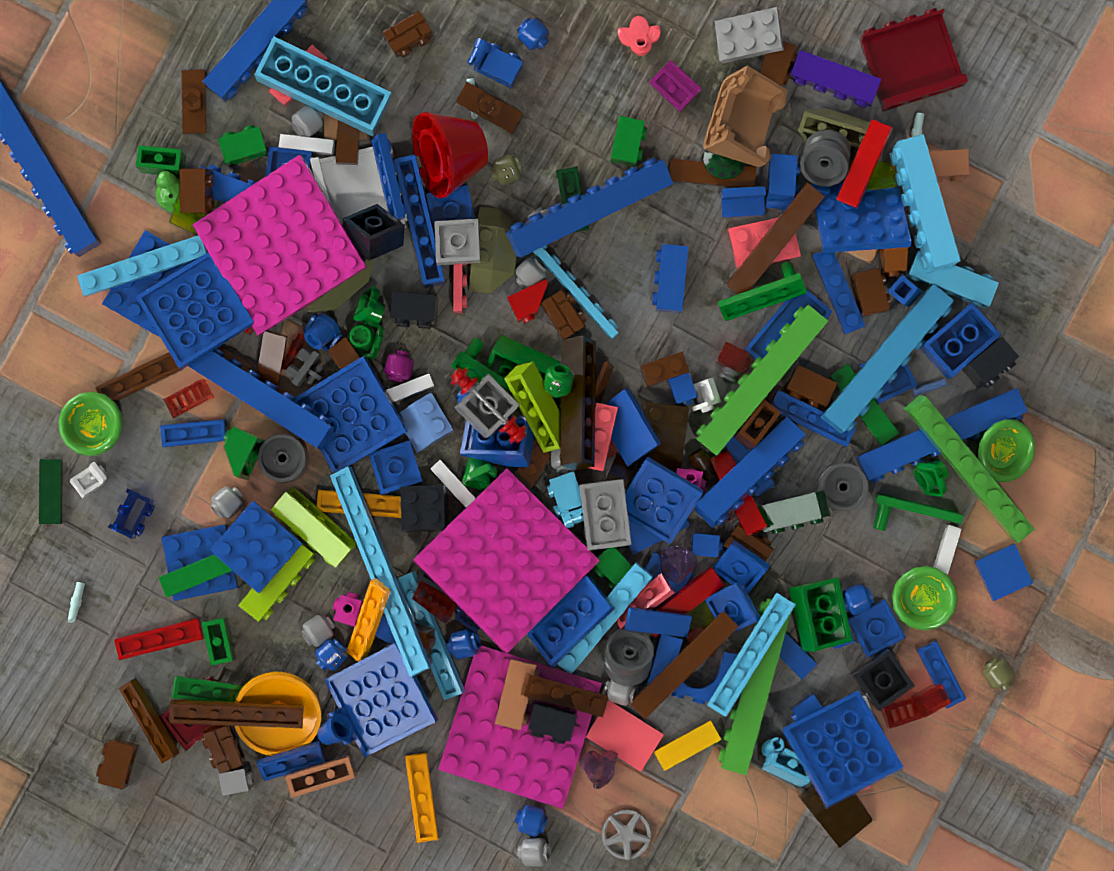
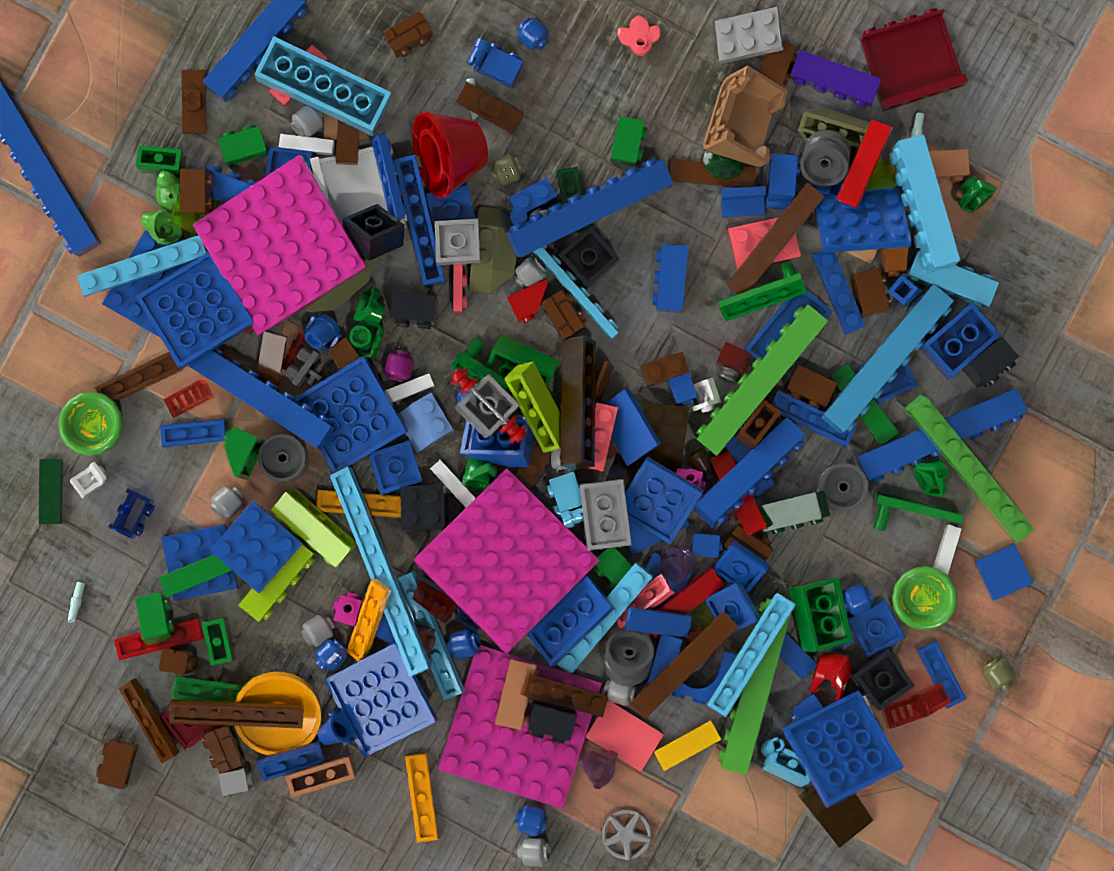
green head [543,364,574,398] -> none
magenta plate [649,60,701,113] -> none
medium blue piece [913,379,947,396] -> none
bright green piece [978,419,1035,482] -> none
none -> green brick [135,592,175,645]
none -> bright green piece [141,210,183,246]
none -> reddish brown brick [159,647,198,675]
none -> blue hinge [509,178,557,224]
none -> black brick [559,226,620,290]
none -> red helmet [809,653,851,701]
none -> green piece [958,175,997,213]

